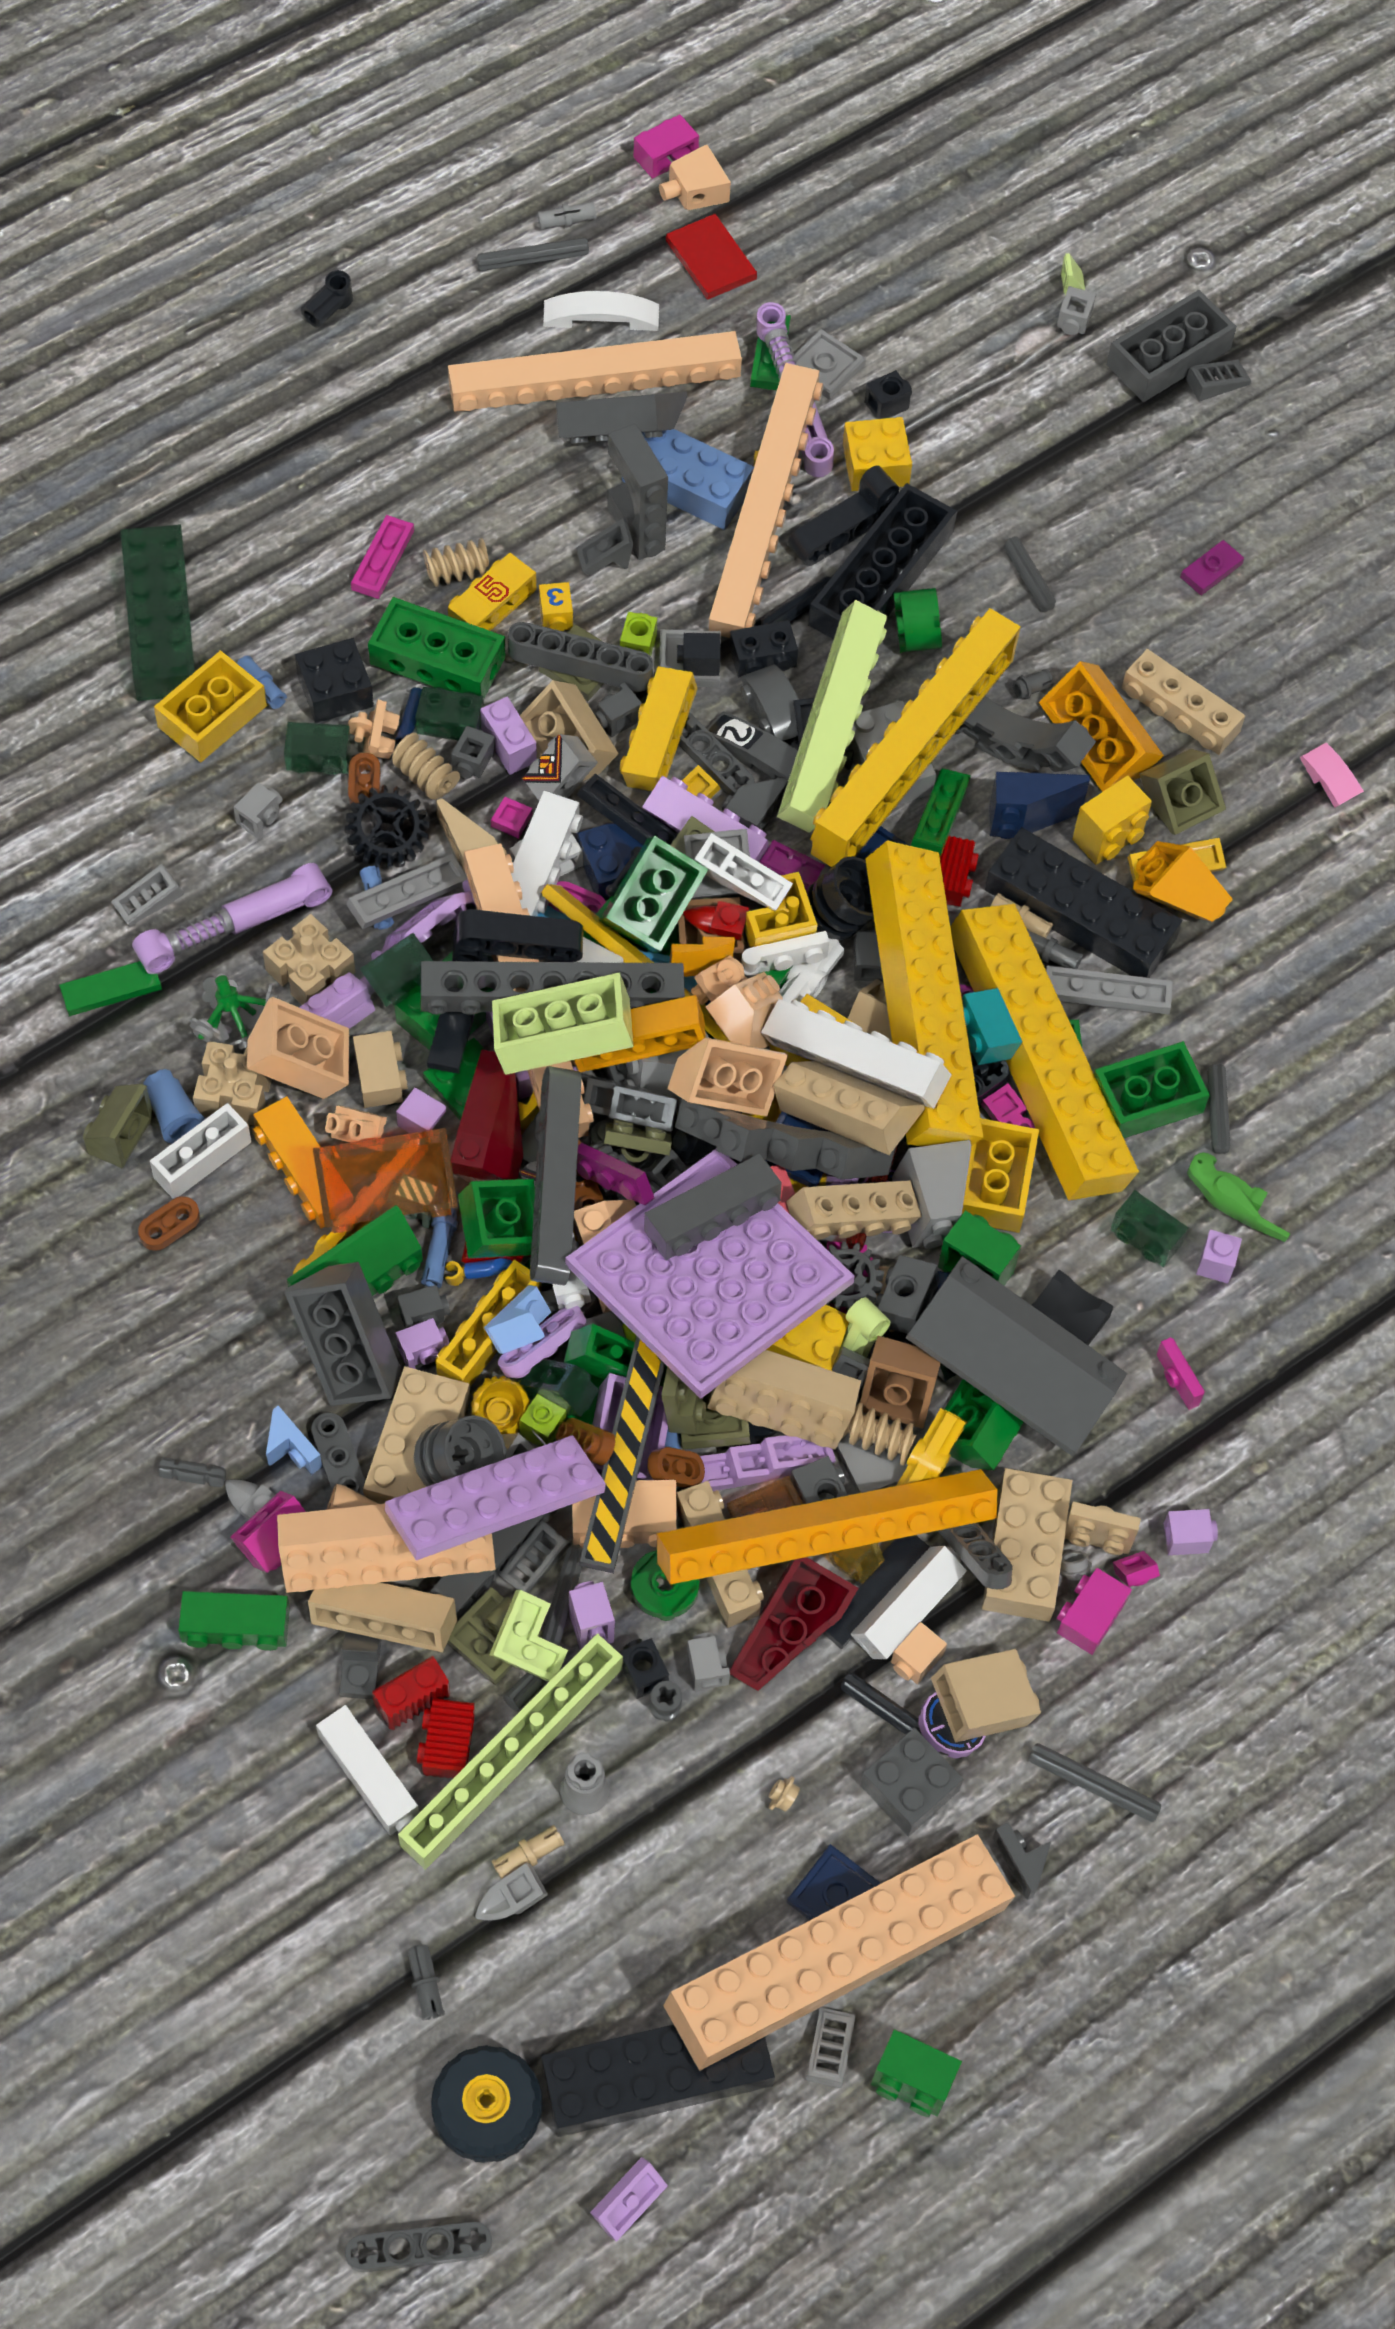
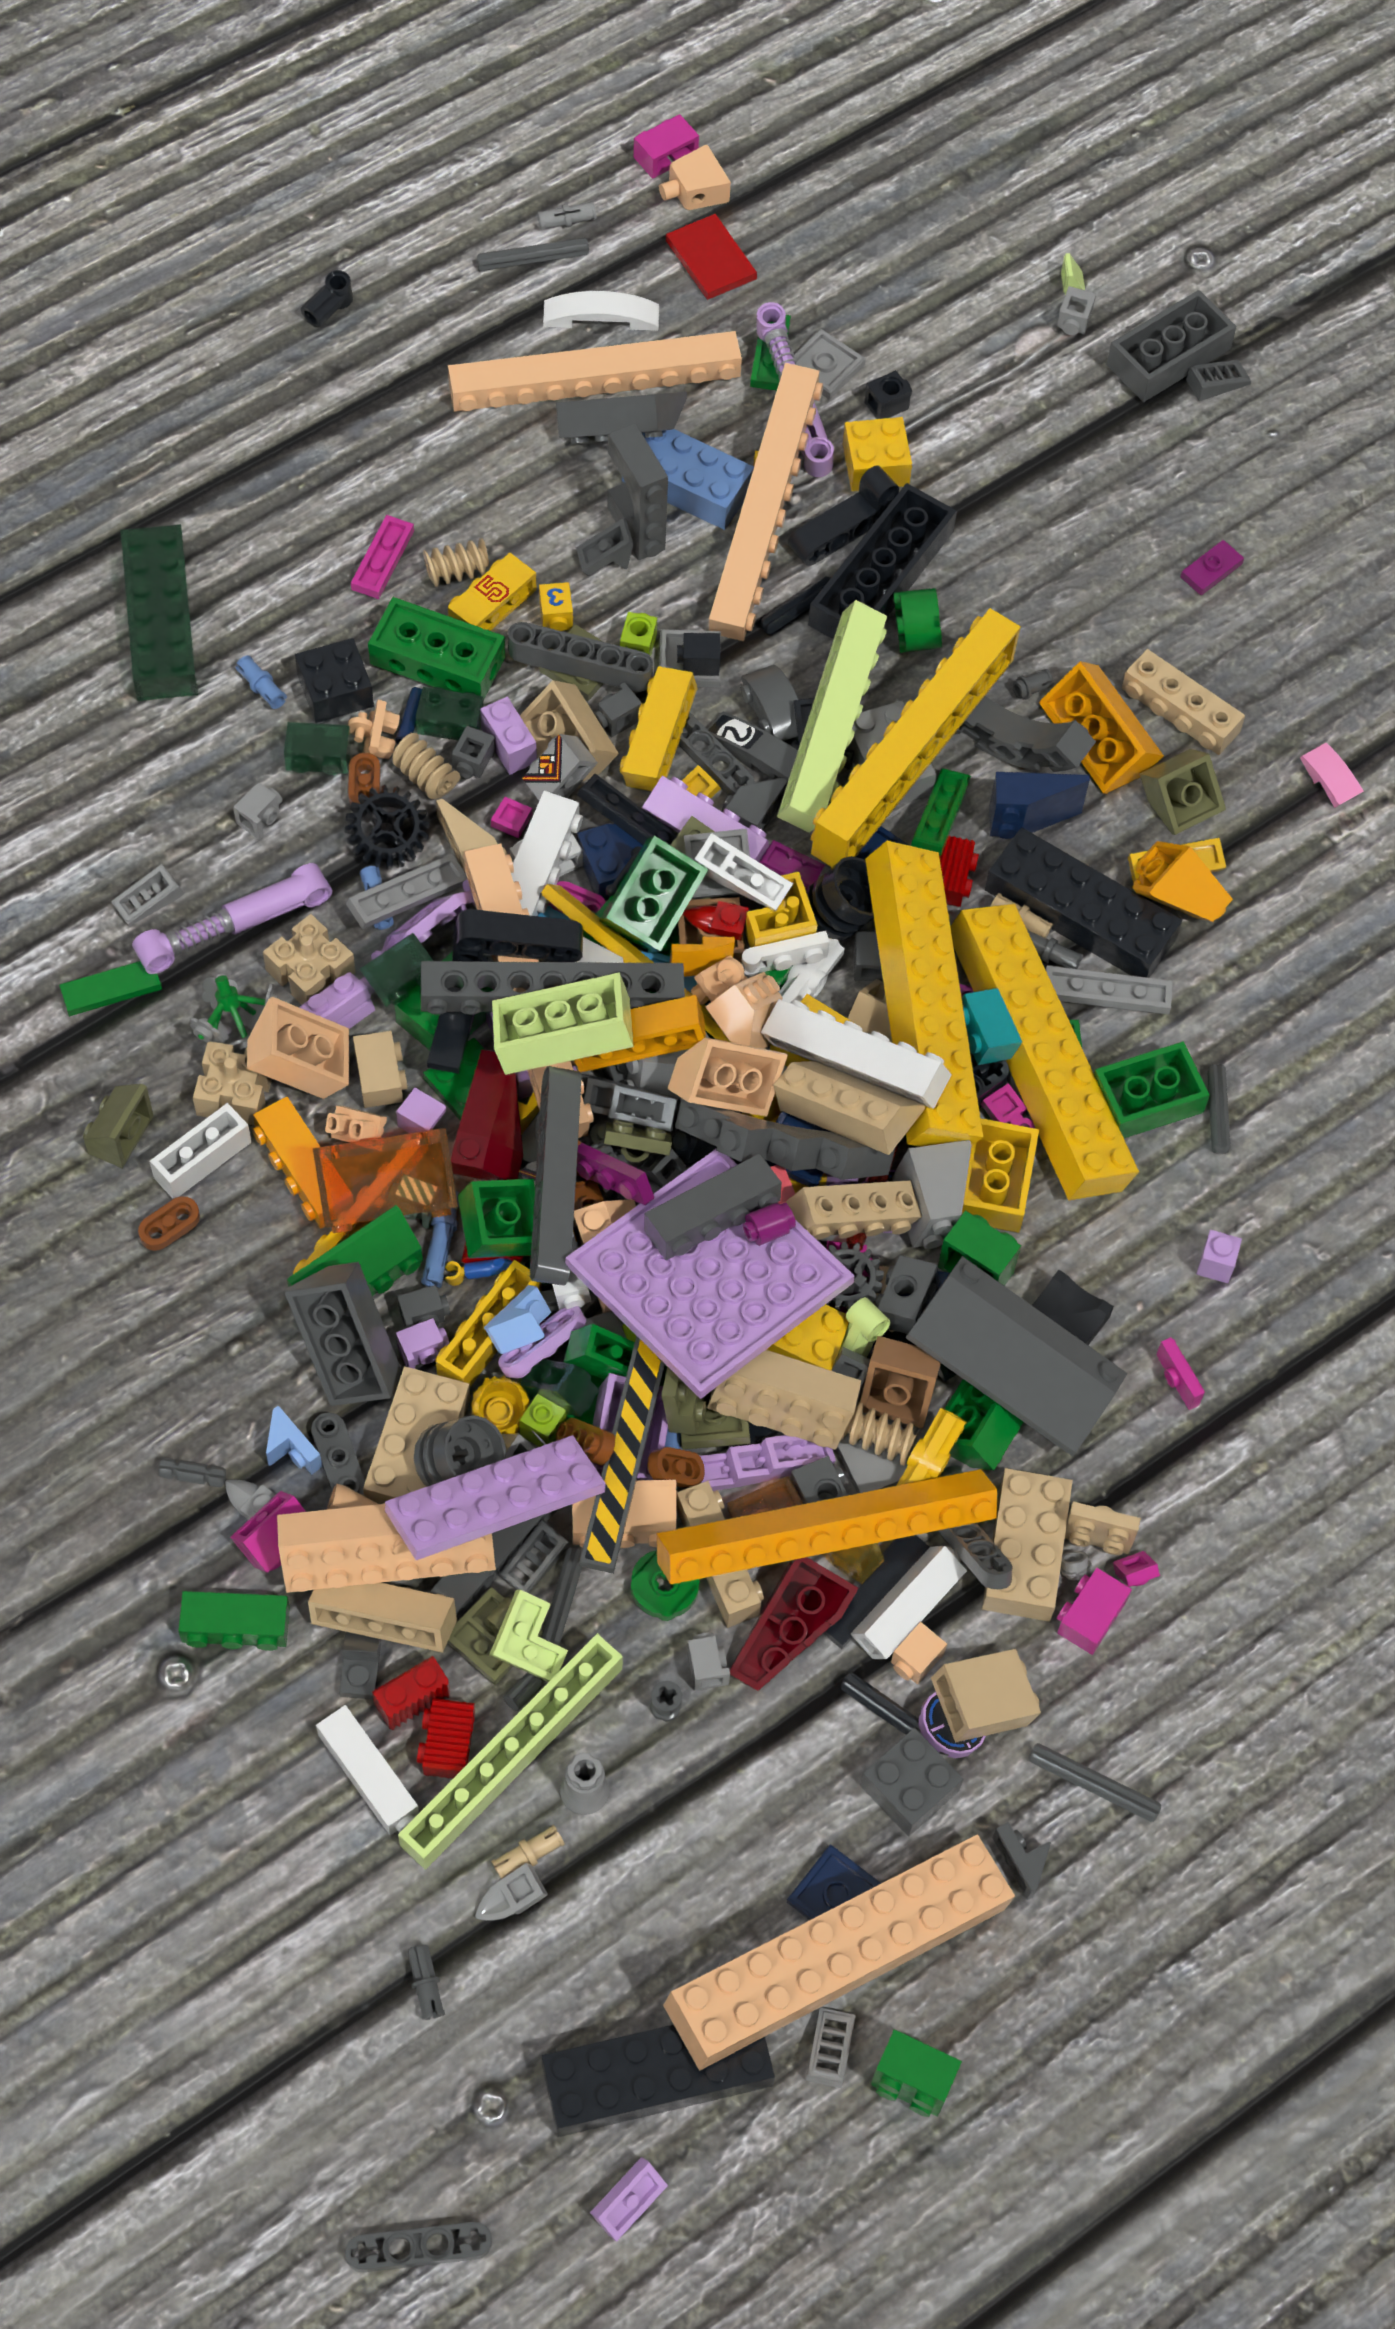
medium blue plant [143,1069,205,1144] -> none
yellow brick [154,650,267,763] -> none
black wheel [431,2045,543,2163] -> none
lavender brick [569,1581,615,1650] -> none
black brick [620,1638,669,1699] -> none
black brick [729,620,798,678] -> none
tan plate [768,1776,800,1812] -> none
dark grey axle [1004,536,1056,612] -> none
yellow brick [1072,775,1152,865] -> none
clear green brick [1110,1190,1189,1267] -> none
lavender brick [1163,1509,1218,1556] -> none
bright green animal [1187,1152,1290,1242] -> none
none -> magenta brick [743,1202,796,1246]

